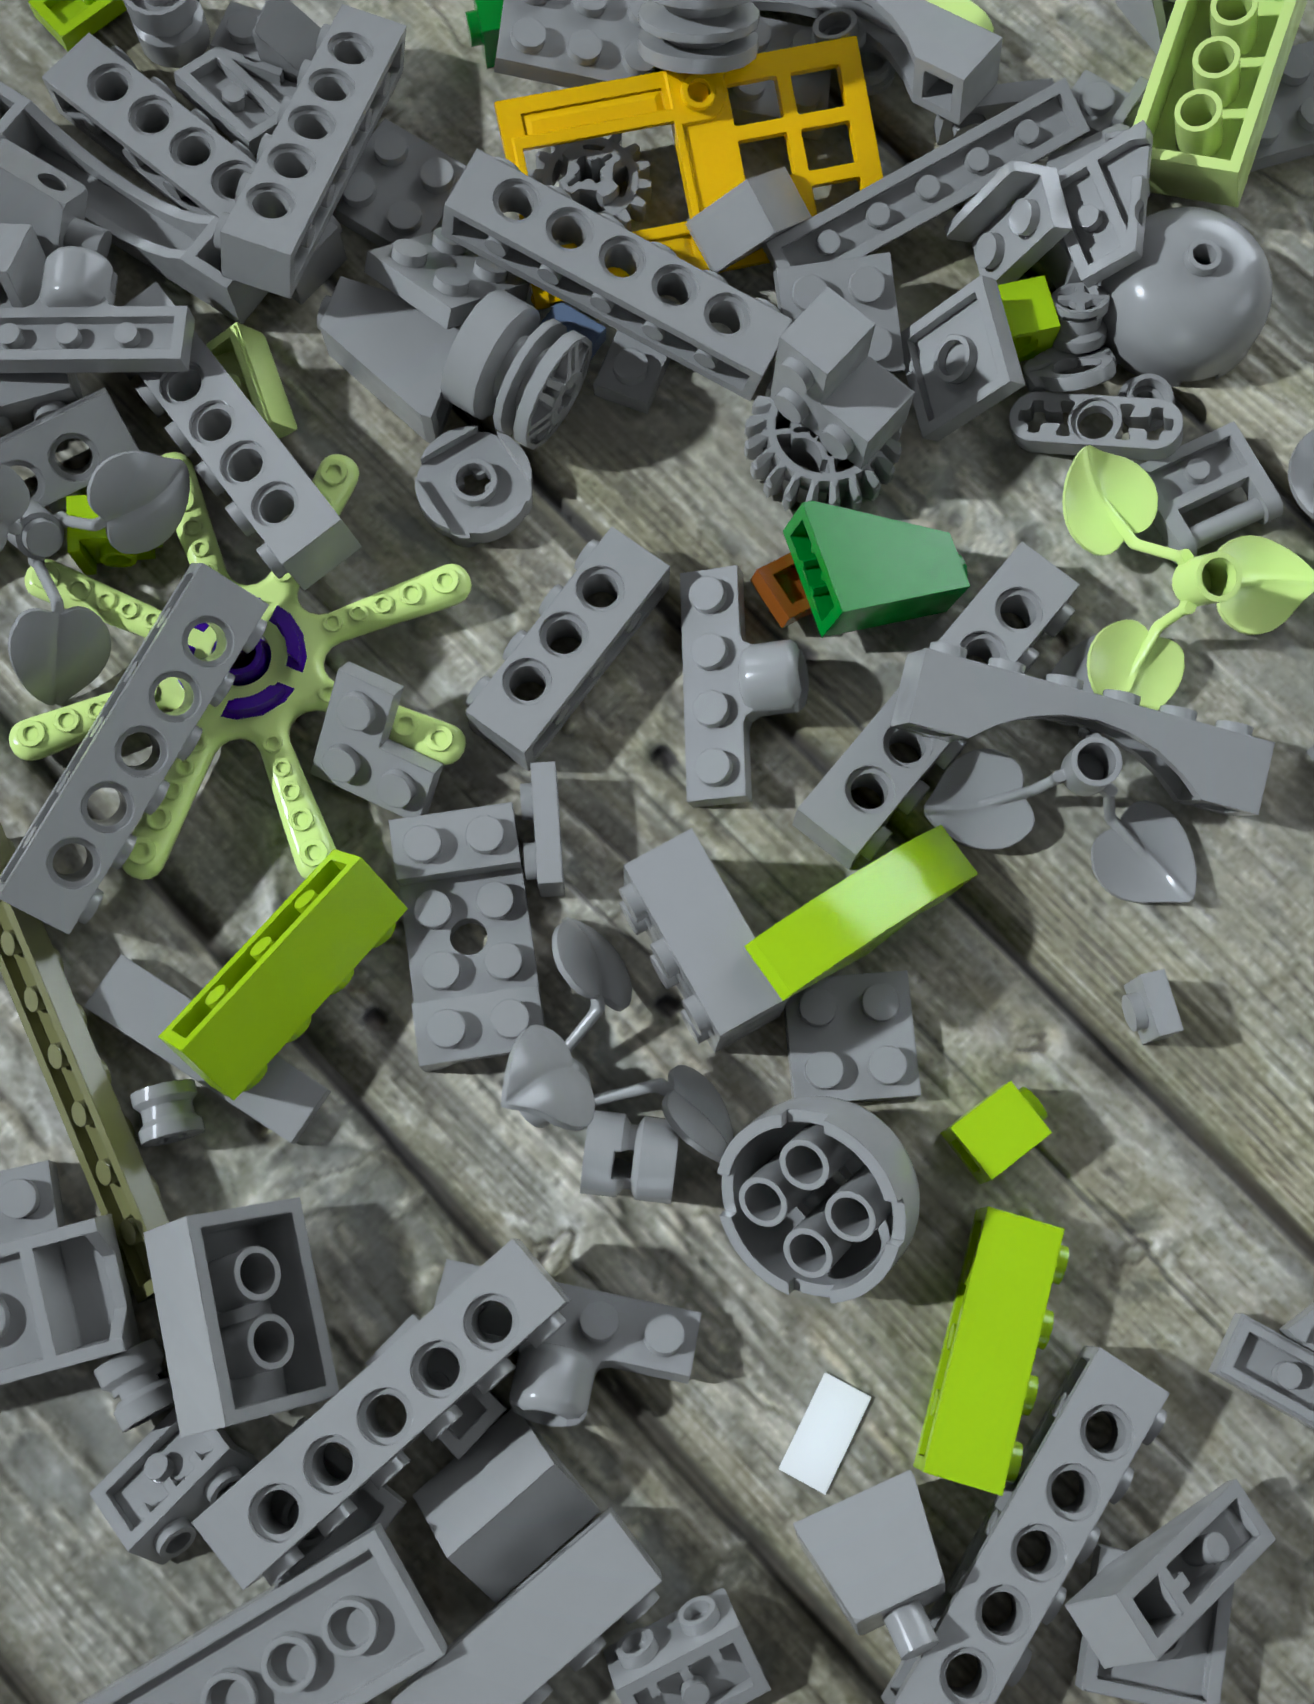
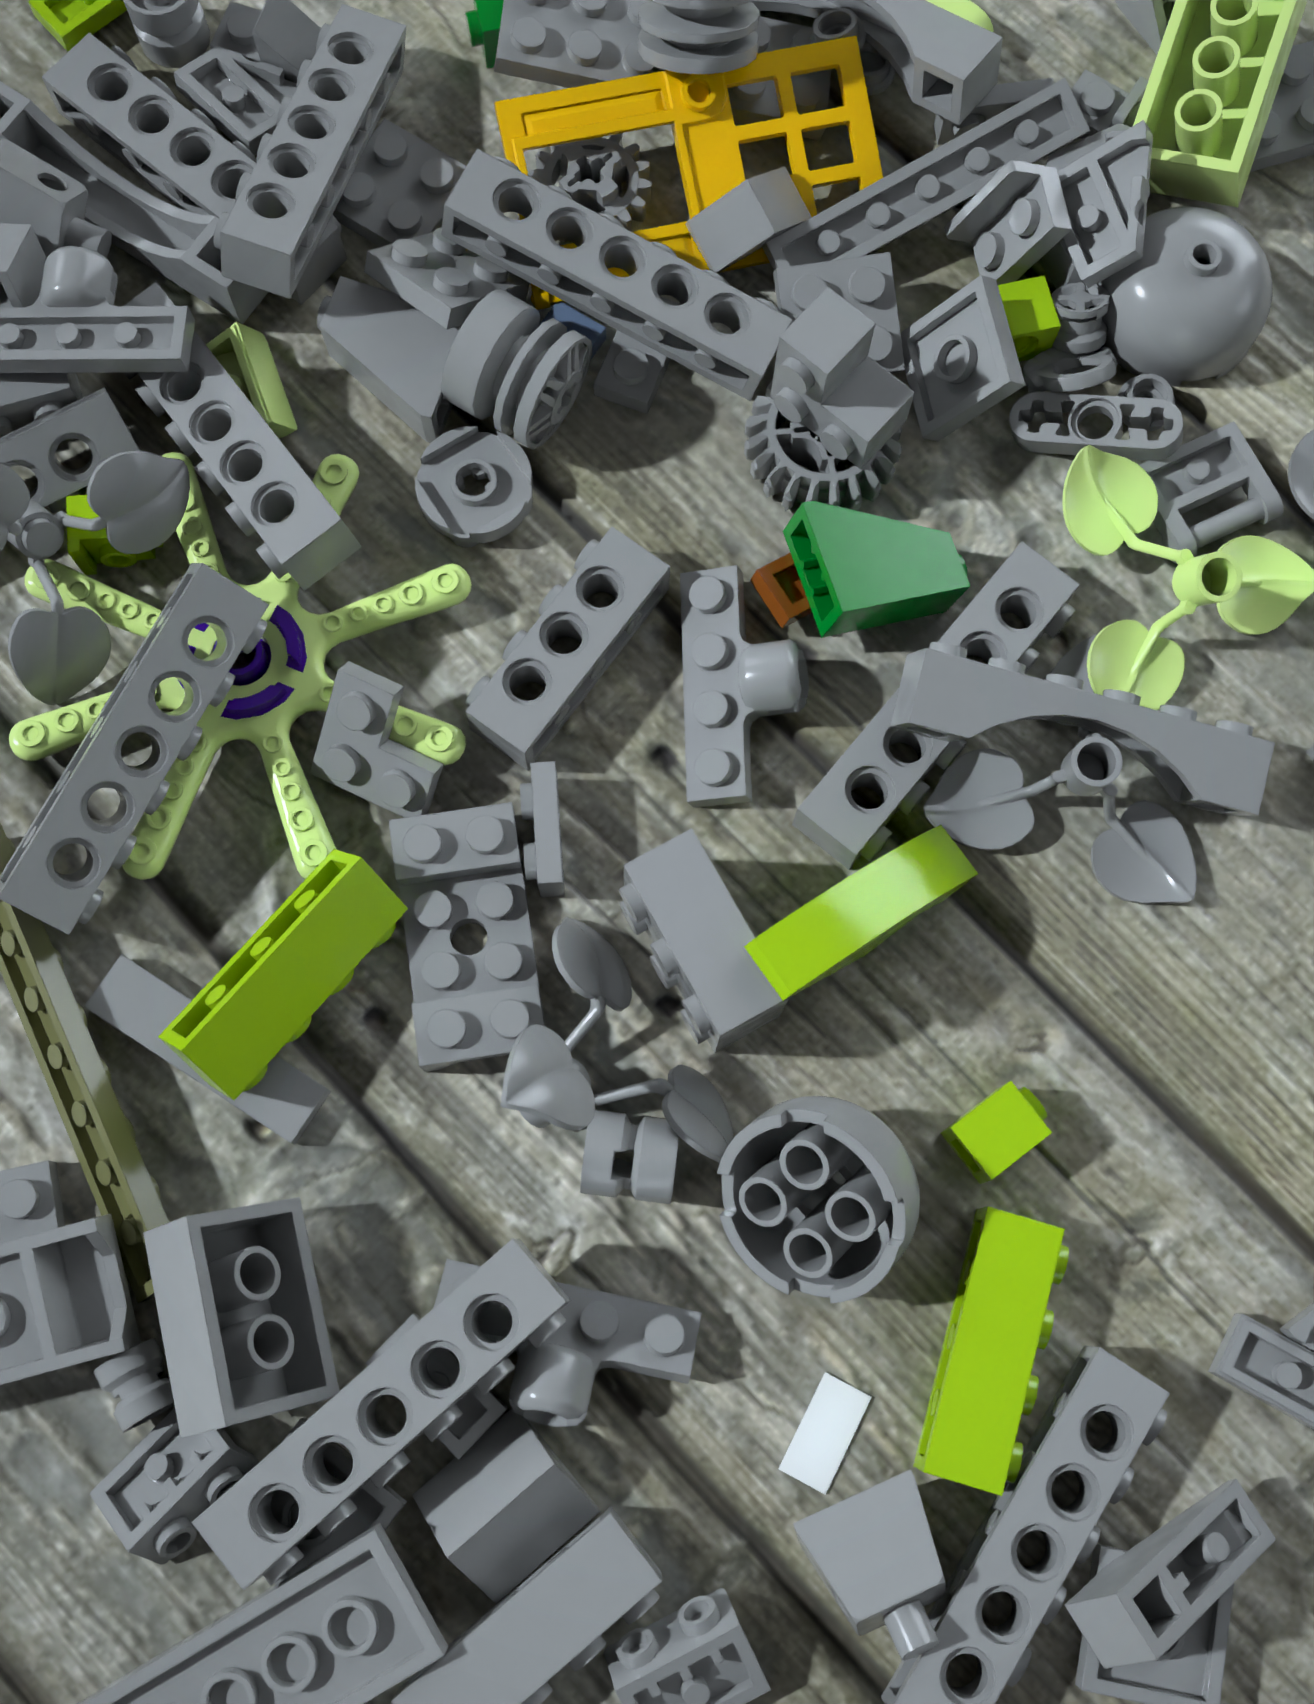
light grey wheel [130,1079,206,1147] -> none
light grey plate [784,970,921,1103] -> none
light grey plate [1122,969,1184,1045] -> none

